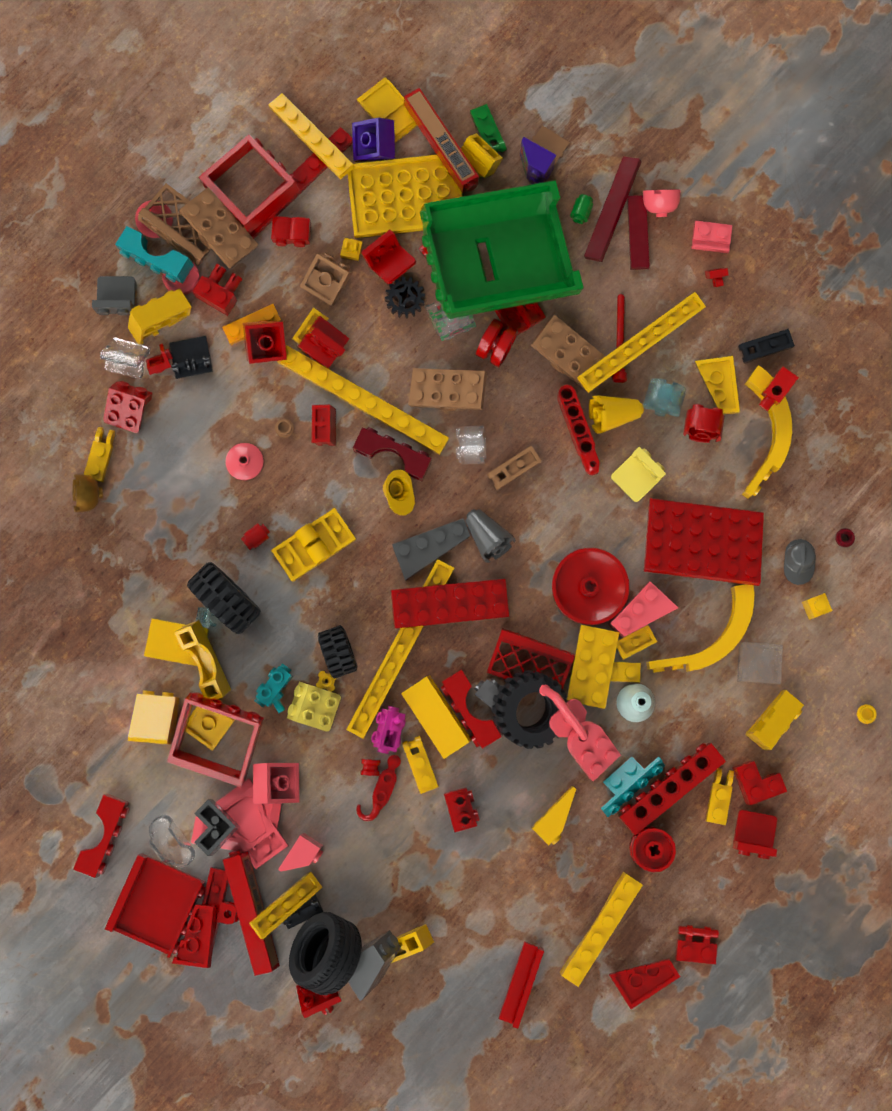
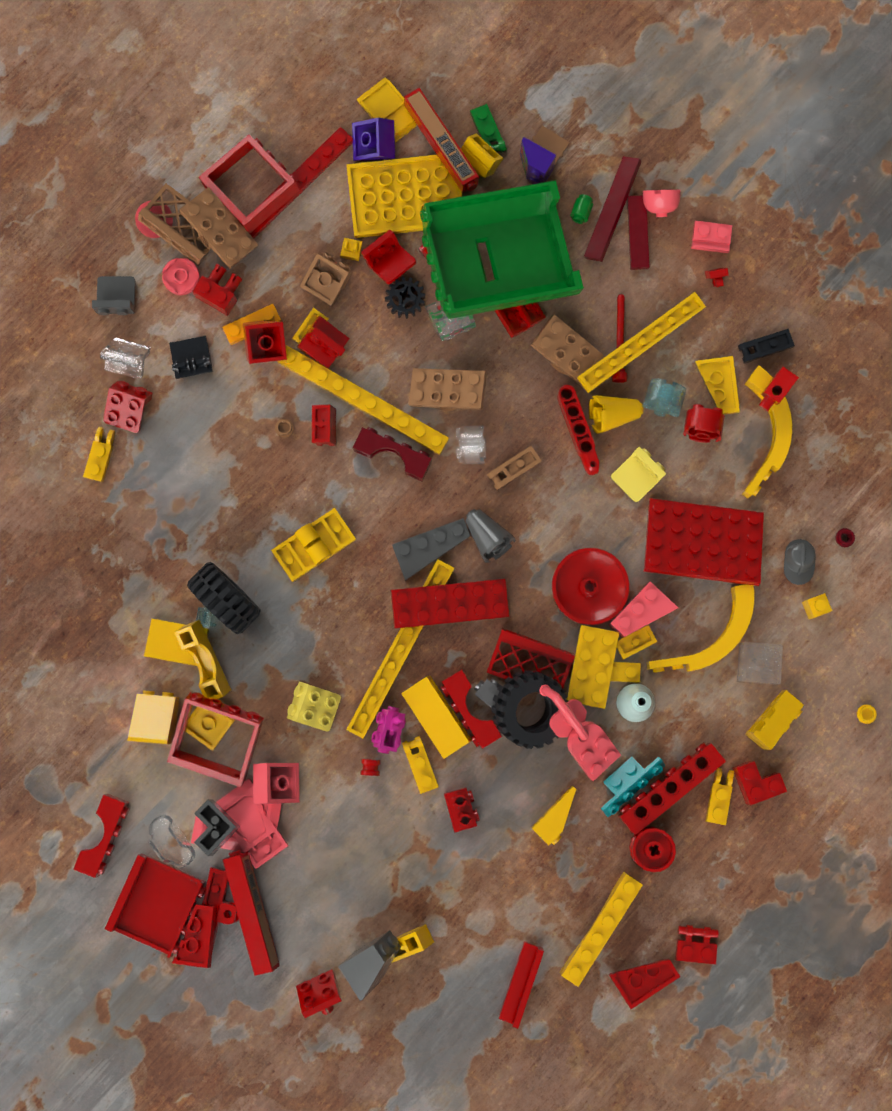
pearl gold cylinder [72,474,103,512] -> none
teal arch [115,226,194,284] -> none
yellow wedge [128,289,192,346] -> none
red bracket [146,343,173,375] -> none
coral dish [226,443,264,480] -> none
red brick [241,523,270,550] -> none
yellow plate [249,872,323,939] -> none
teal brick [254,663,293,713] -> none
yellow plate [268,93,354,180] -> none
red brick [271,216,311,247] -> none
coral slope [278,833,323,872] -> none
black hinge [283,894,324,929] -> none
black tyre [289,912,362,995] -> none
yellow plate [316,671,337,692] -> none
black tyre [318,625,357,679] -> none
red piece [356,755,401,821] -> none
yellow piece [383,470,415,516] -> none
red wheel [475,318,518,368] -> none
red bracket [732,810,777,860] -> none

